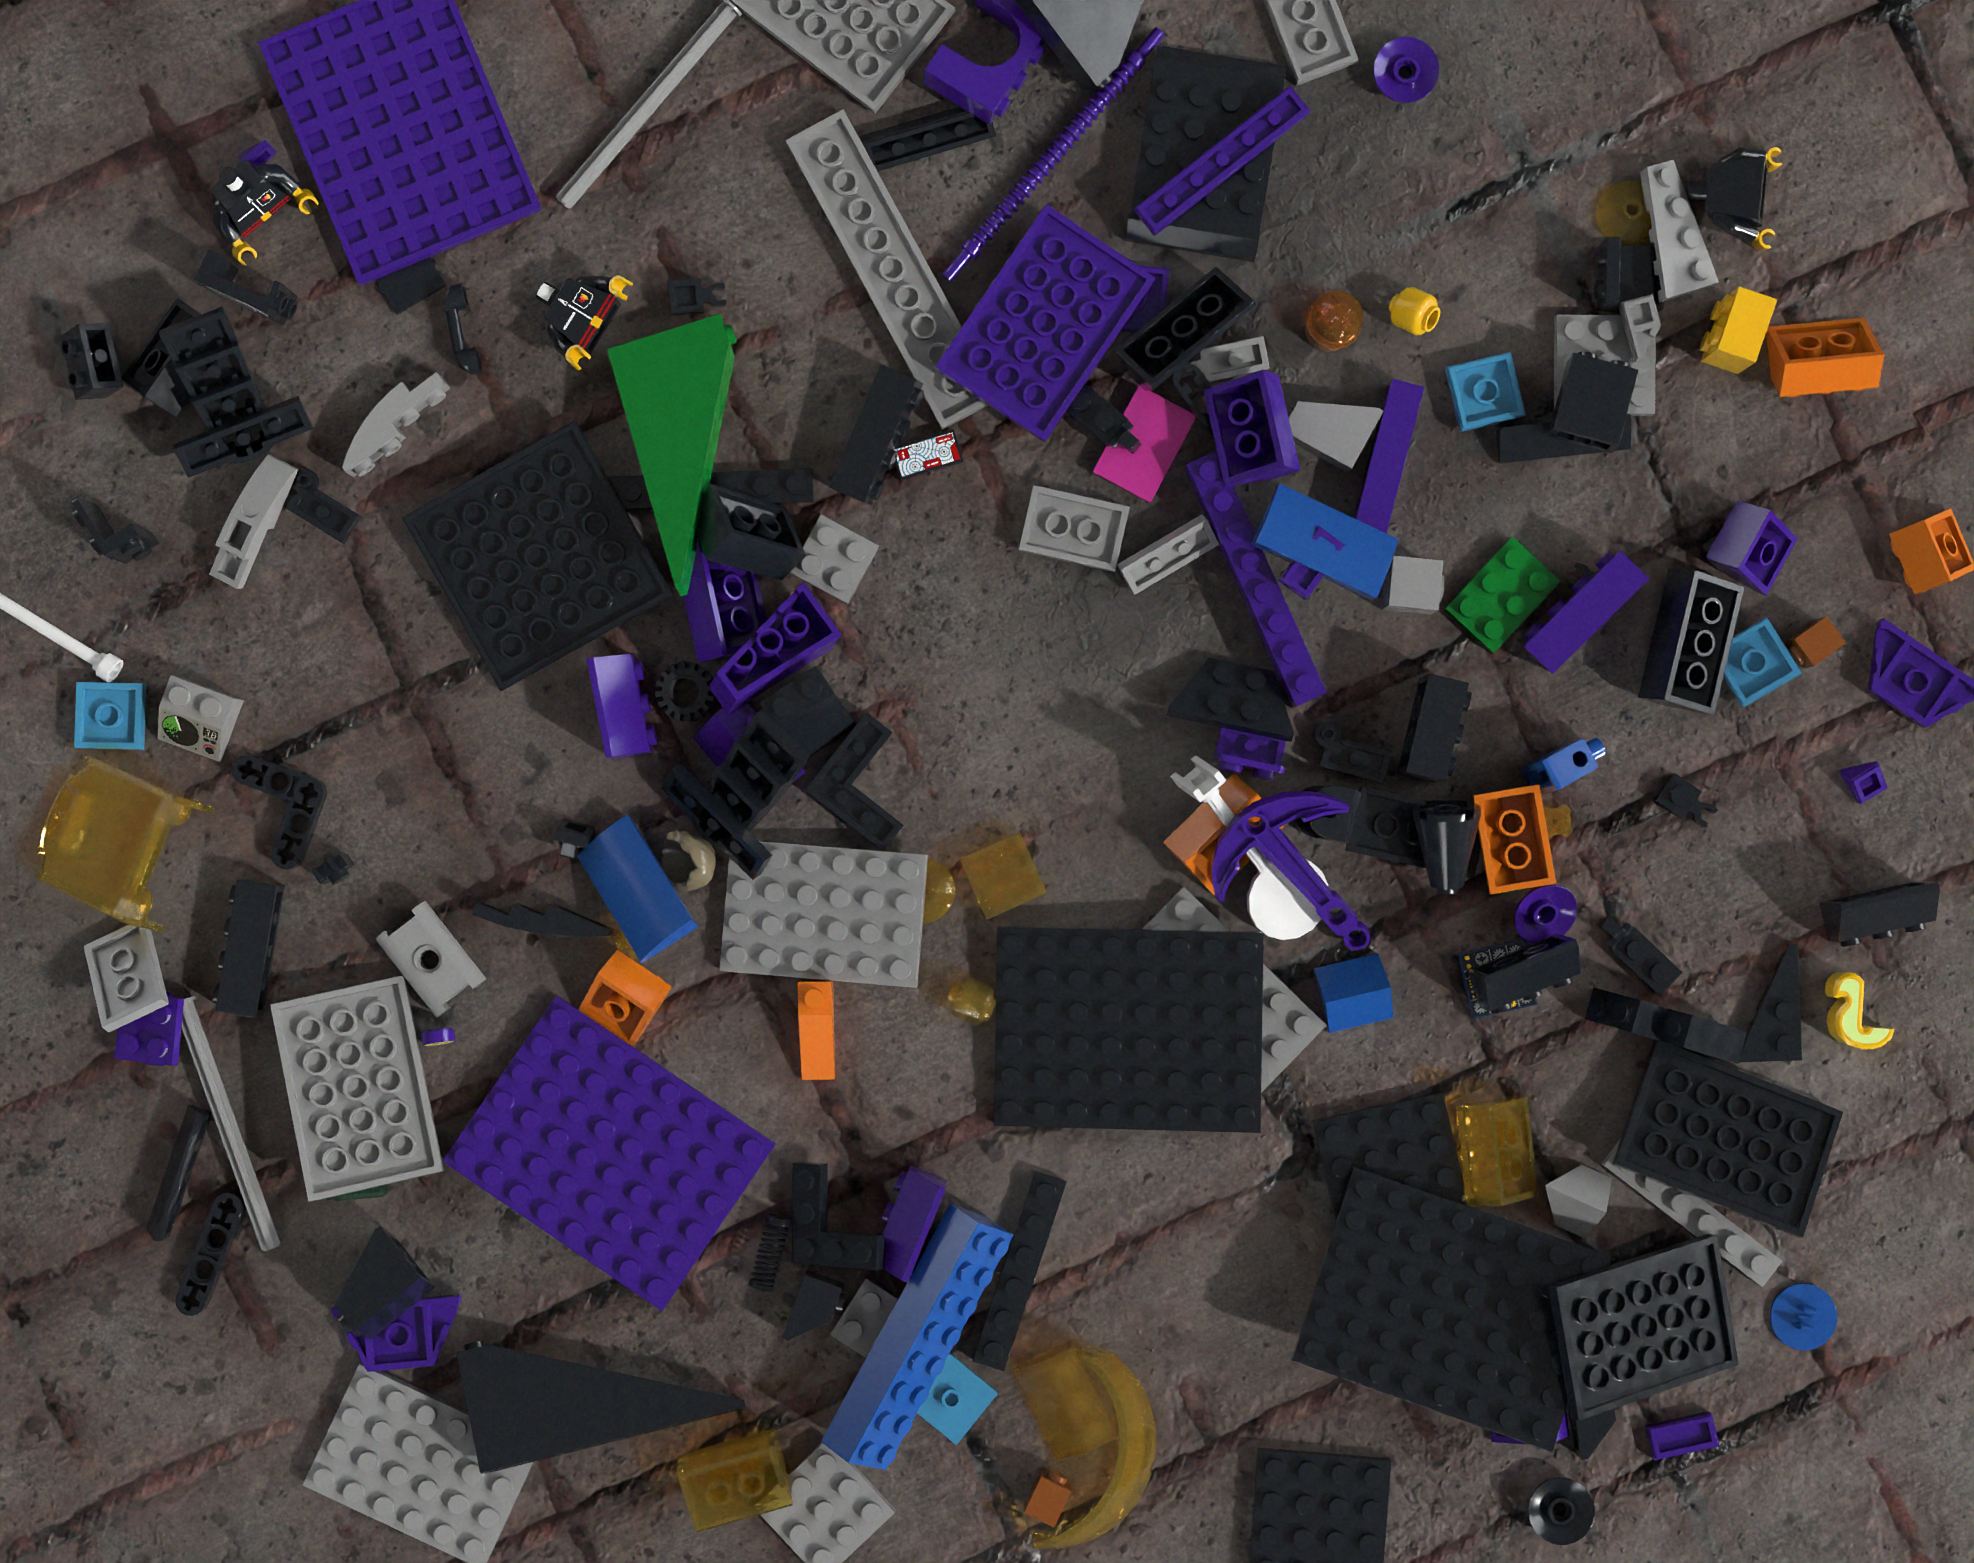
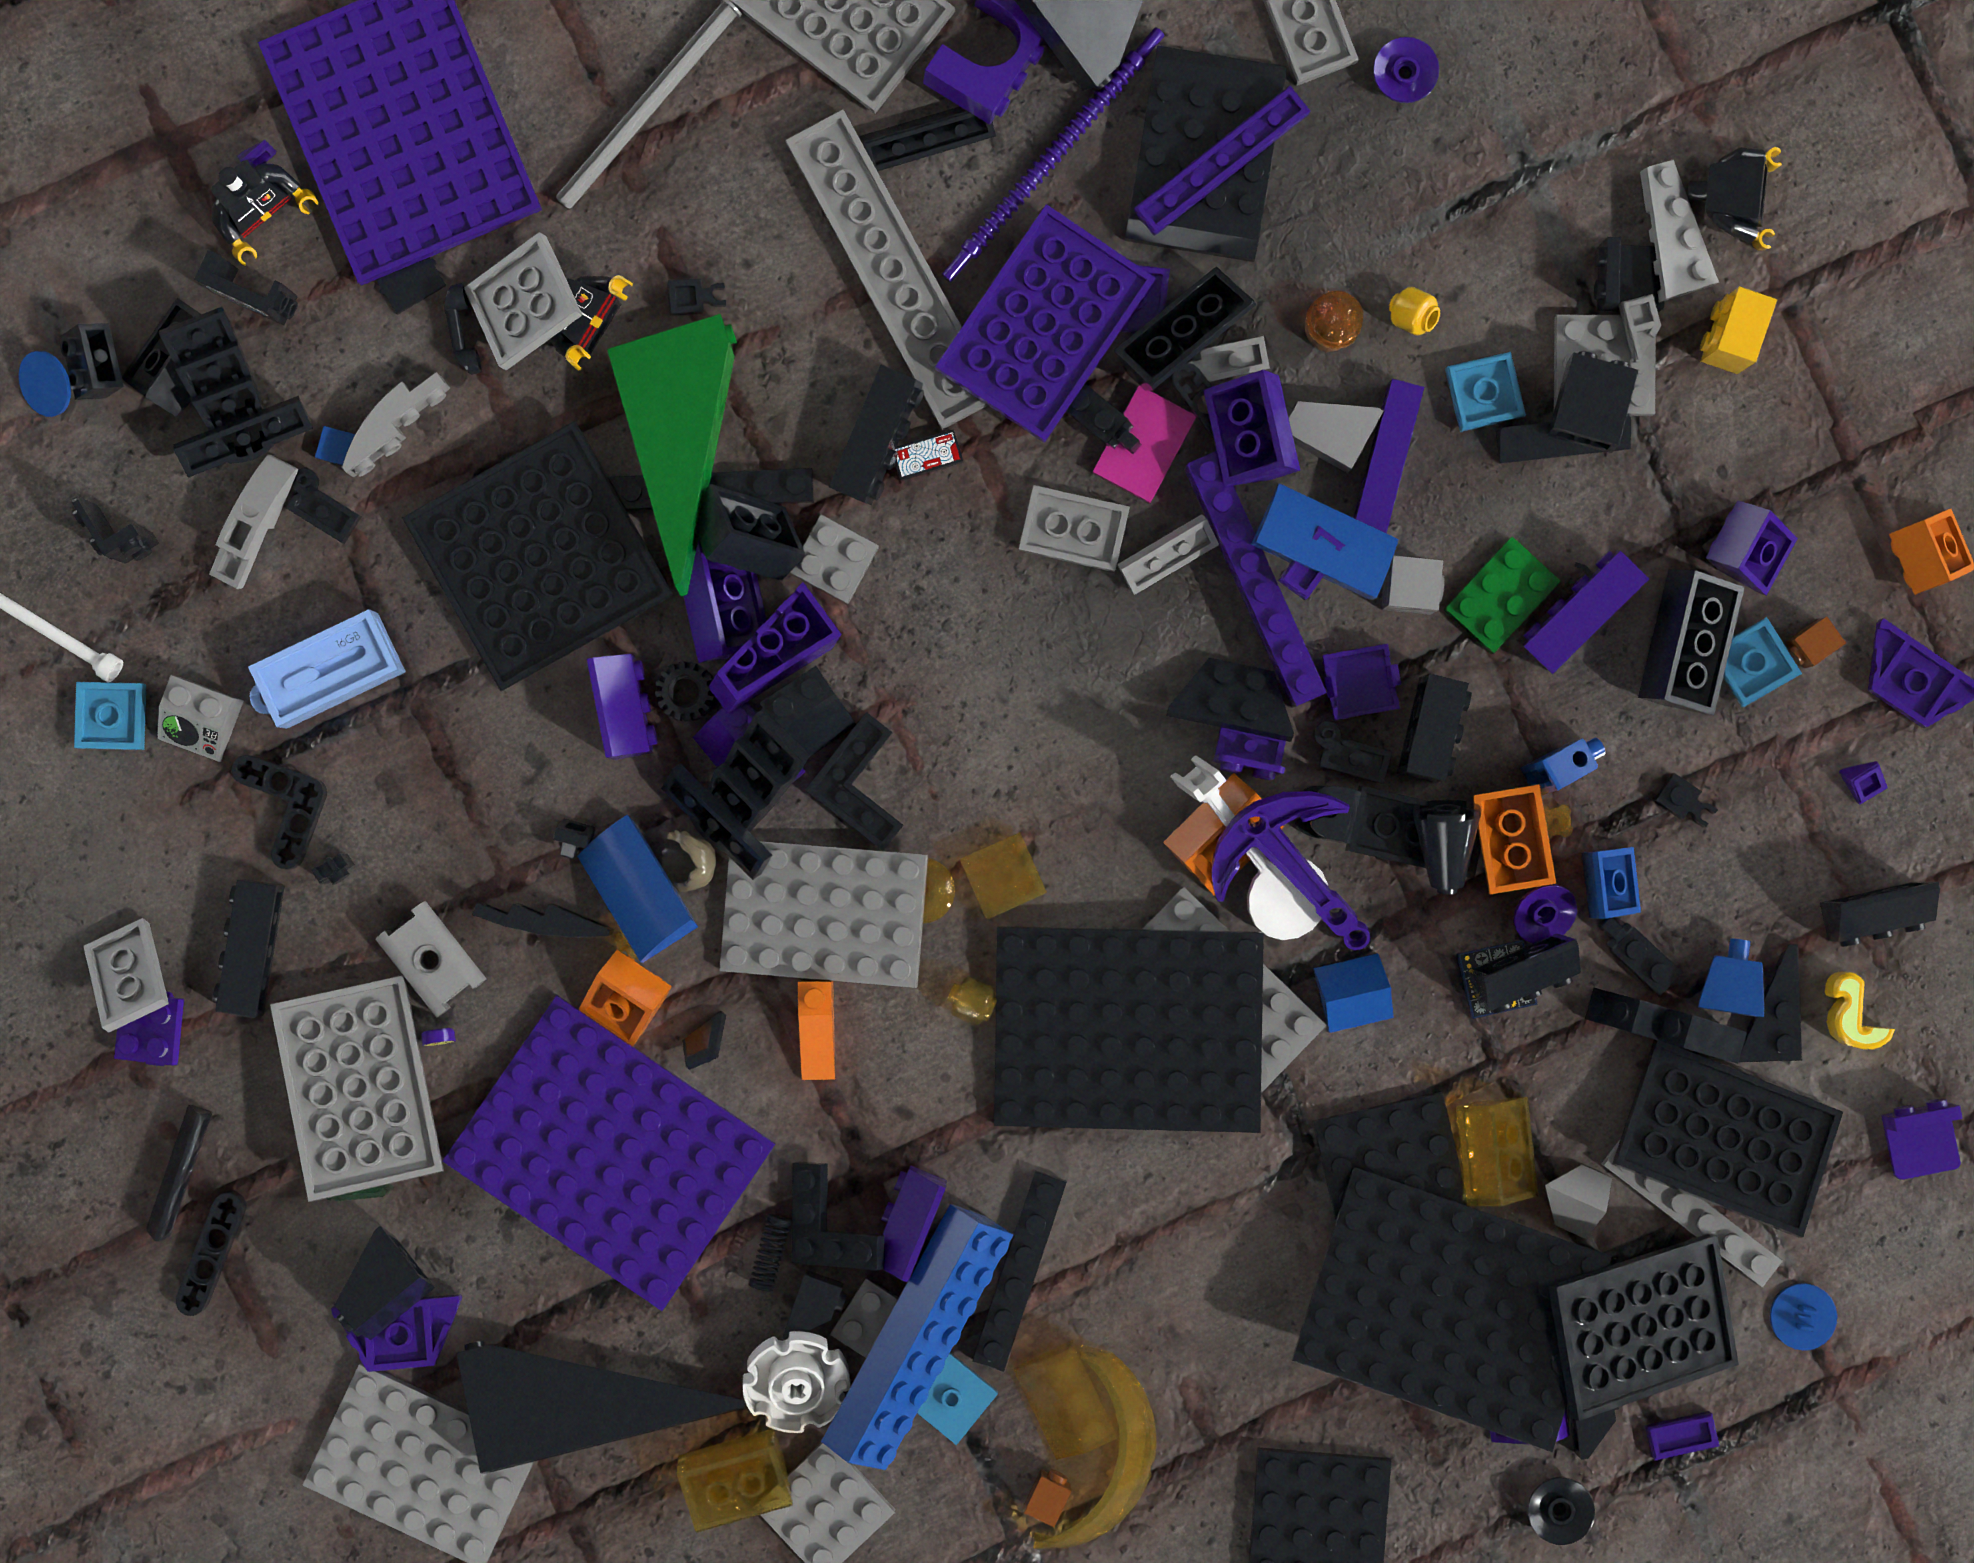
clear yellow windscreen [36,755,215,933] -> none
light grey axle [181,996,280,1251] -> none
clear yellow dish [1596,180,1652,245] -> none
orange slope [1766,317,1885,397] -> none
none -> blue piece [19,351,71,417]
none -> light blue piece [248,609,406,729]
none -> blue tile [315,426,355,466]
none -> light grey plate [464,232,582,370]
none -> black piece [682,1011,726,1070]
none -> white piece [743,1331,850,1433]
none -> dark purple piece [1322,643,1402,720]
none -> blue slope [1582,847,1641,919]
none -> blue torso [1697,938,1764,1017]
none -> dark purple bracket [1881,1099,1963,1180]

